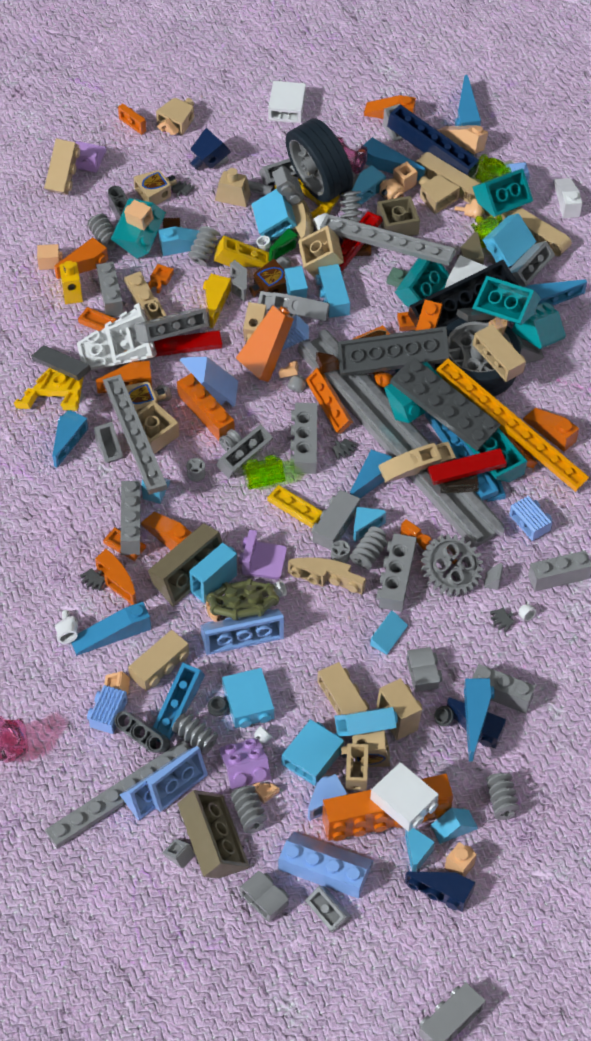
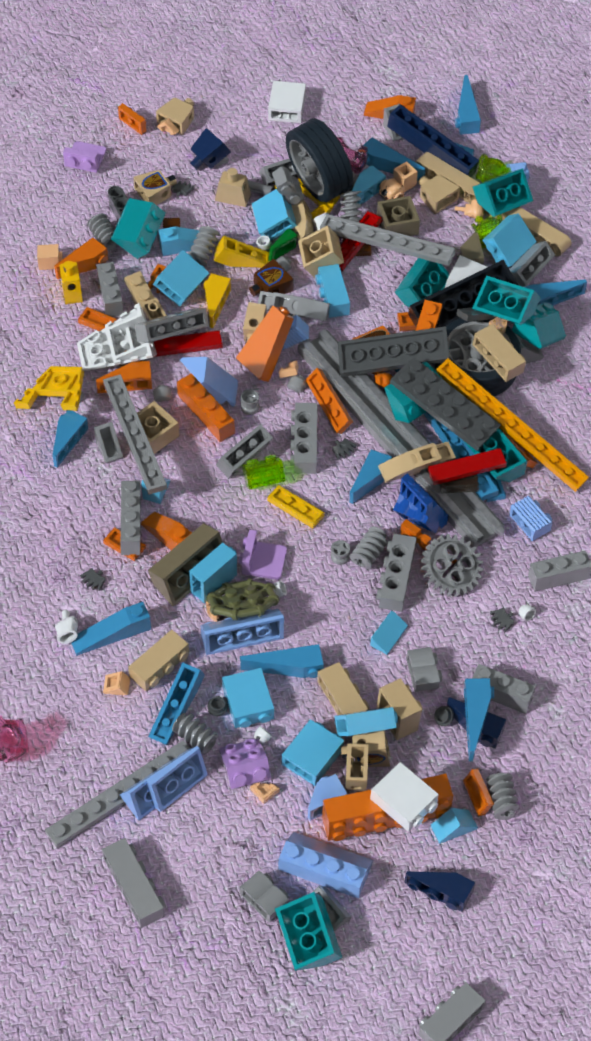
dark grey tile [31,345,91,381] -> none
tan brick [44,138,80,195] -> none
light blue brick [87,685,128,734] -> none
orange slope [95,549,137,605] -> none
dark grey beam [115,711,170,754] -> none
light nougat brick [124,200,154,230] -> none
torso [126,382,166,412] -> none
light grey slope [162,838,195,868] -> none
dark tan slope [177,790,250,879] -> none
light grey wheel [186,458,206,482] -> none
light grey wheel [219,429,242,452] -> none
light grey slope [230,260,247,302] -> none
light grey piece [230,785,267,833] -> none
medium azure slope [284,266,308,298] -> none
tan slope [288,557,366,595] -> none
light grey brick [311,490,360,550] -> none
reddish brown slope [316,352,339,374] -> none
medium azure slope [353,507,386,542] -> none
sand green plate [386,267,408,287] -> none
medium azure slope [405,828,435,872] -> none
light nougat slope [437,125,489,154] -> none
light nougat brick [445,842,477,877] -> none
light grey slope [484,563,503,590] -> none
orange slope [523,408,579,452] -> none
white slope [553,178,582,219] -> none
none -> light grey brick [102,838,166,928]
none -> medium azure brick [153,250,209,307]
none -> dark azure slope [240,644,324,678]
none -> light grey wheel [241,389,259,415]
none -> teal slope [275,892,343,971]
none -> blue slope [393,473,448,533]
none -> orange tile [463,769,494,816]

